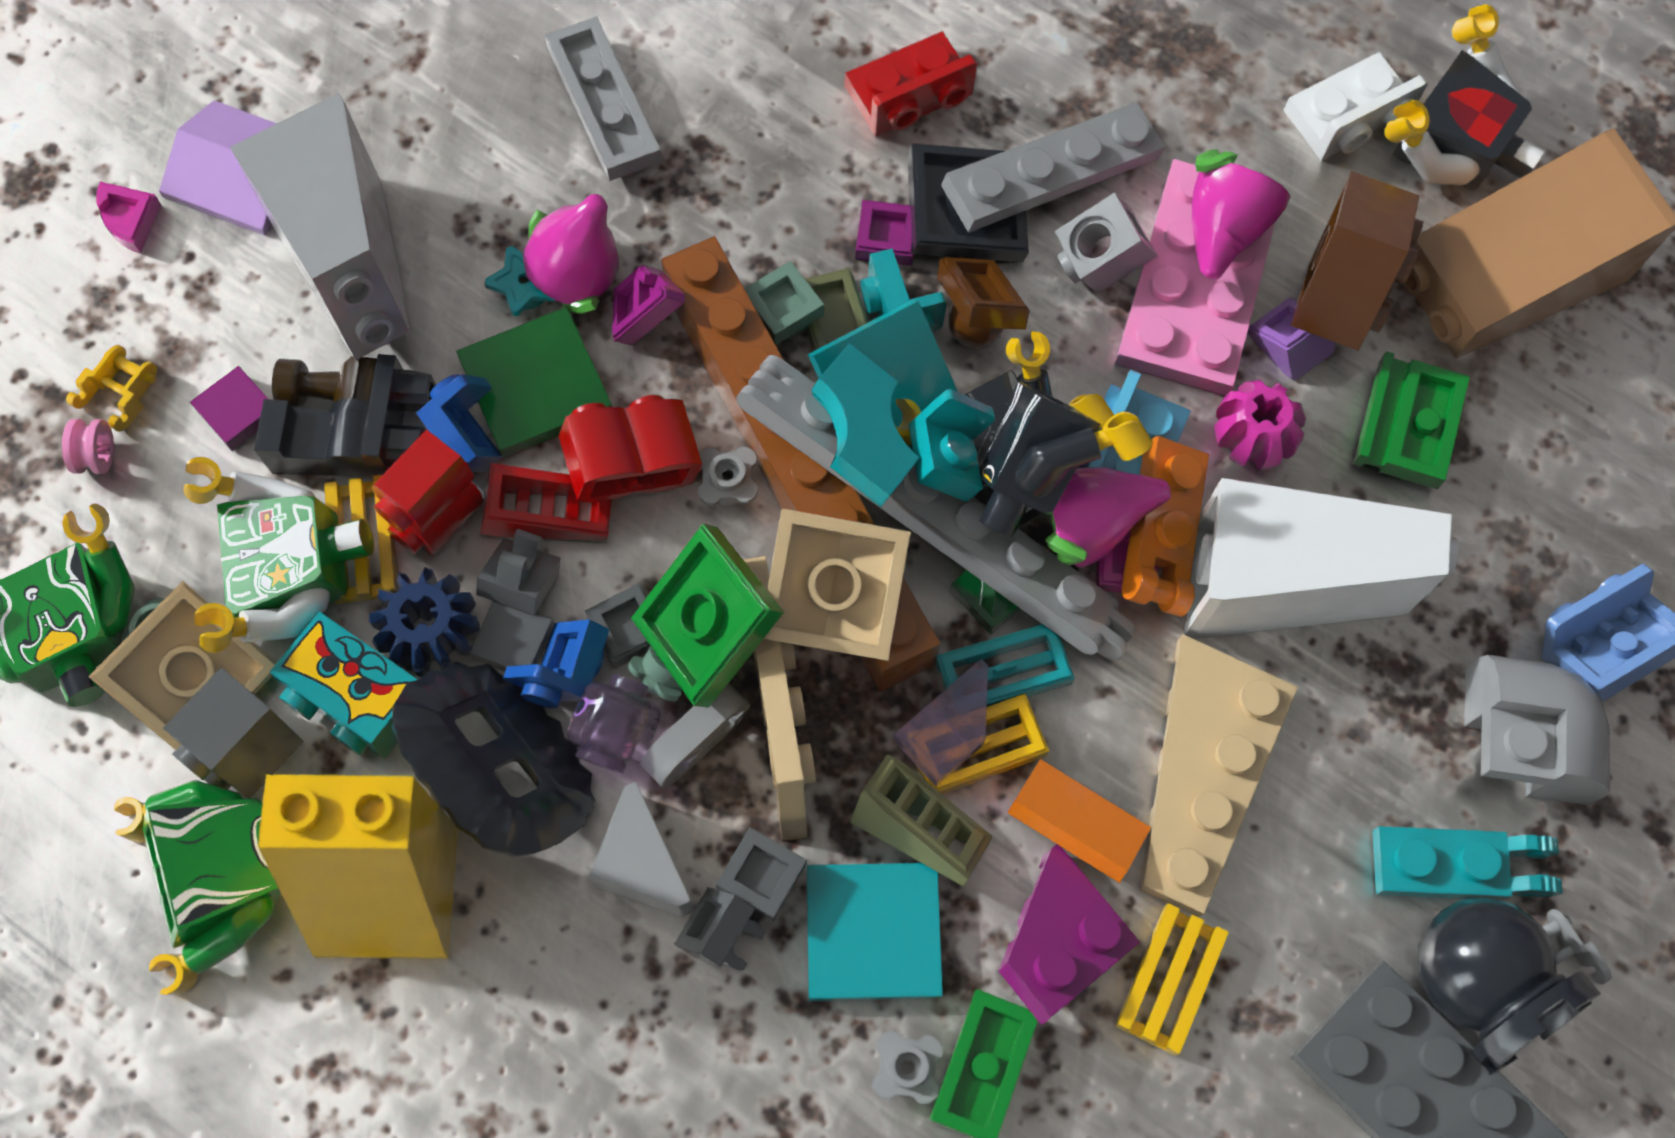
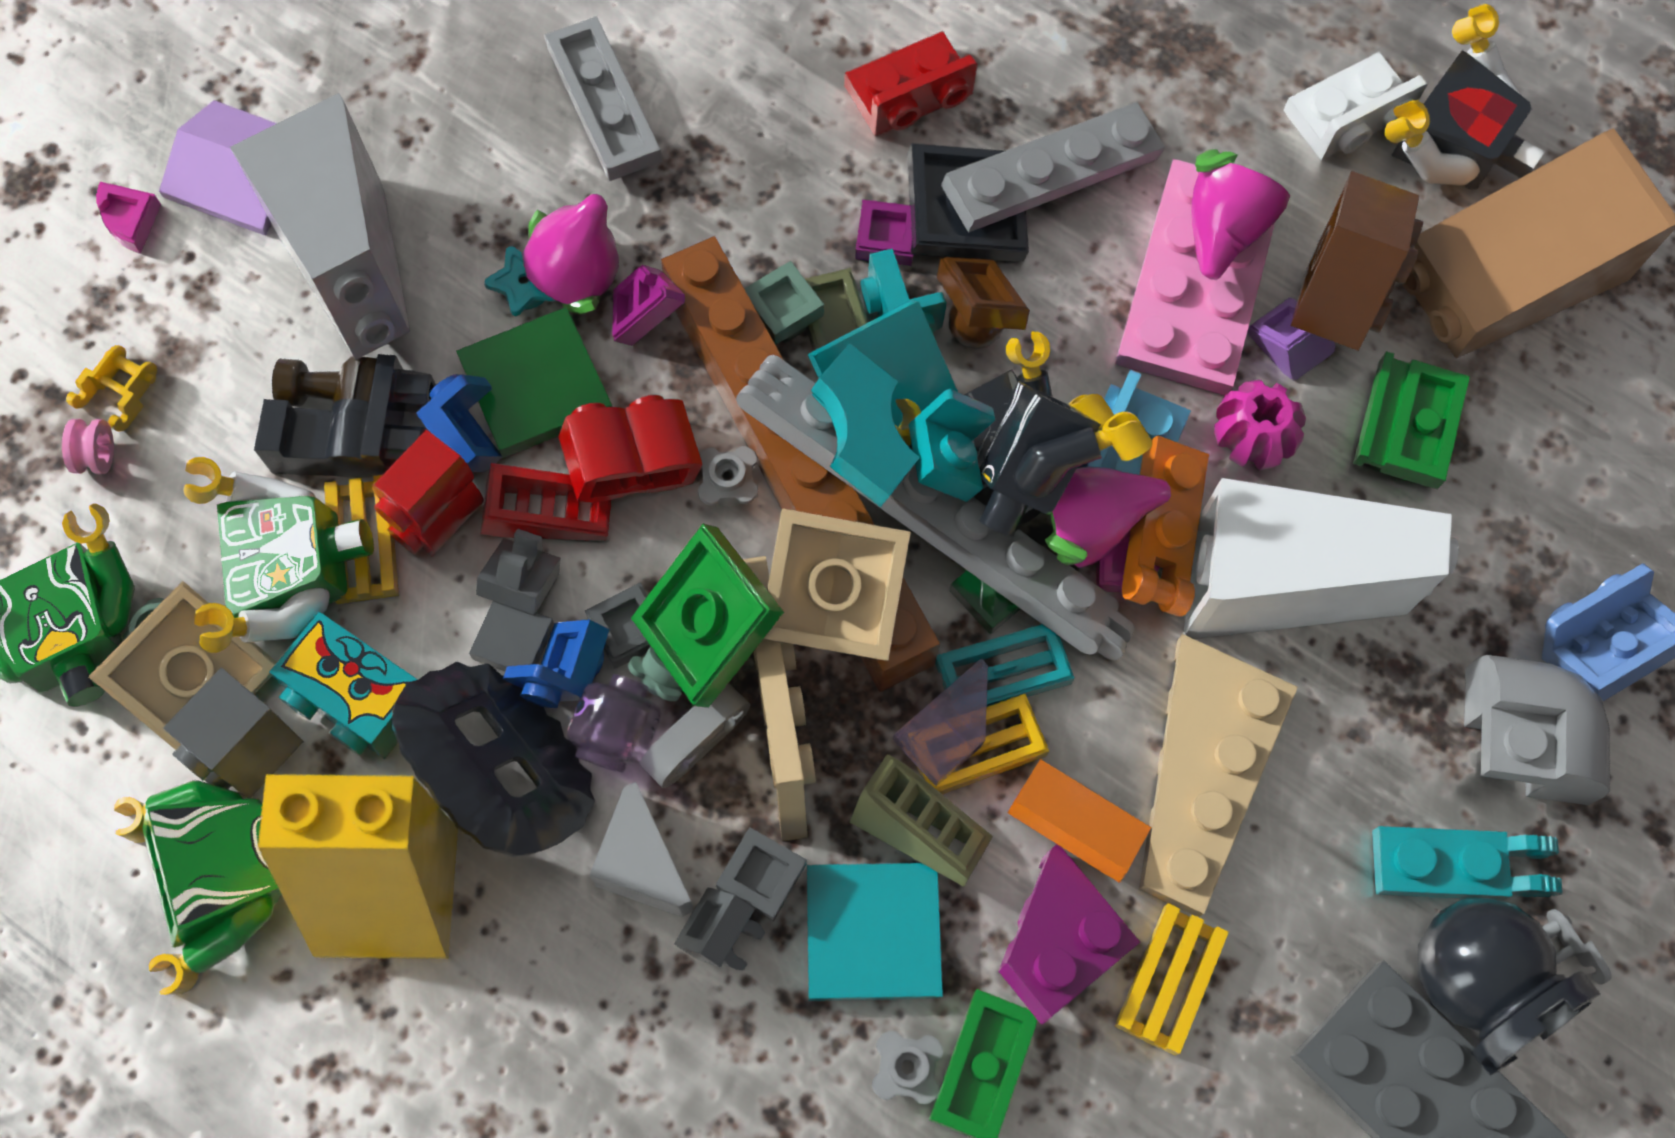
magenta tile [190,365,268,451] -> none
dark blue gear [369,567,480,677] -> none
light grey brick [1054,192,1158,293] -> none

